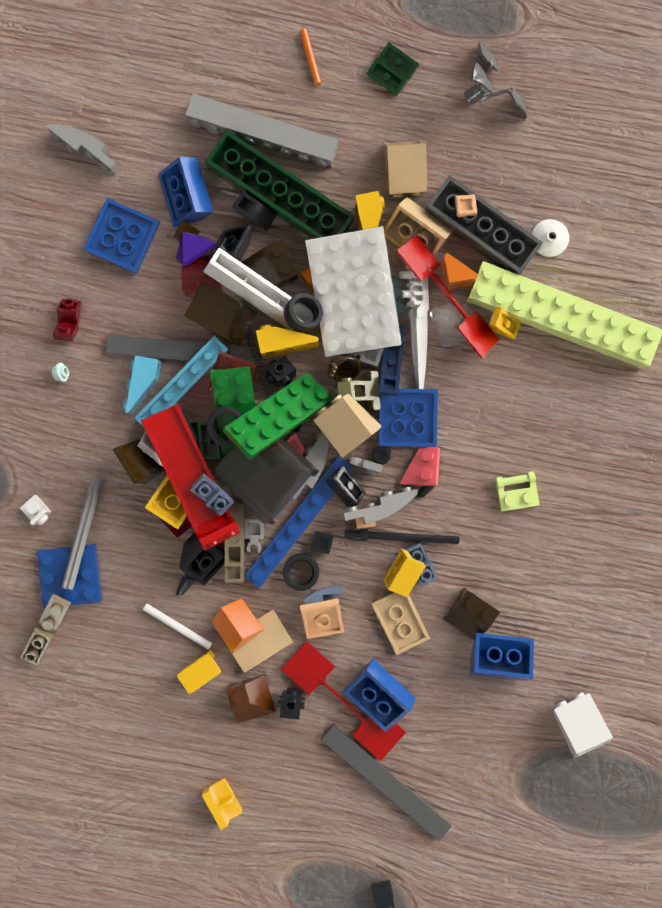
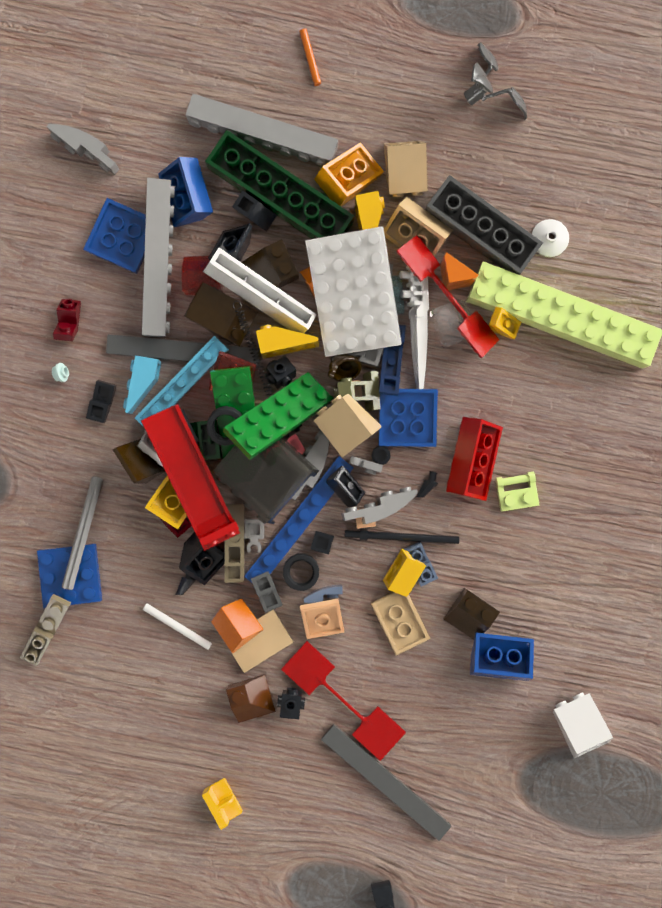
white bracket [20,495,51,525] -> none
dark brown slope [174,220,200,243] -> none
dark purple slope [176,232,216,267] -> none
yellow panel [176,649,221,694] -> none
sand blue slope [190,474,234,516] -> none
black tyre [284,293,323,333] -> none
blue slope [343,659,416,732] -> none
dark green slope [366,42,420,96] -> none
coral wing [400,447,440,486] -> none
light nougat tile [455,194,477,217] -> none
none -> black slope [86,380,117,423]
none -> light grey brick [142,178,175,337]
none -> dark grey slope [250,571,283,613]
none -> light orange slope [314,142,384,206]
none -> red slope [446,417,503,501]

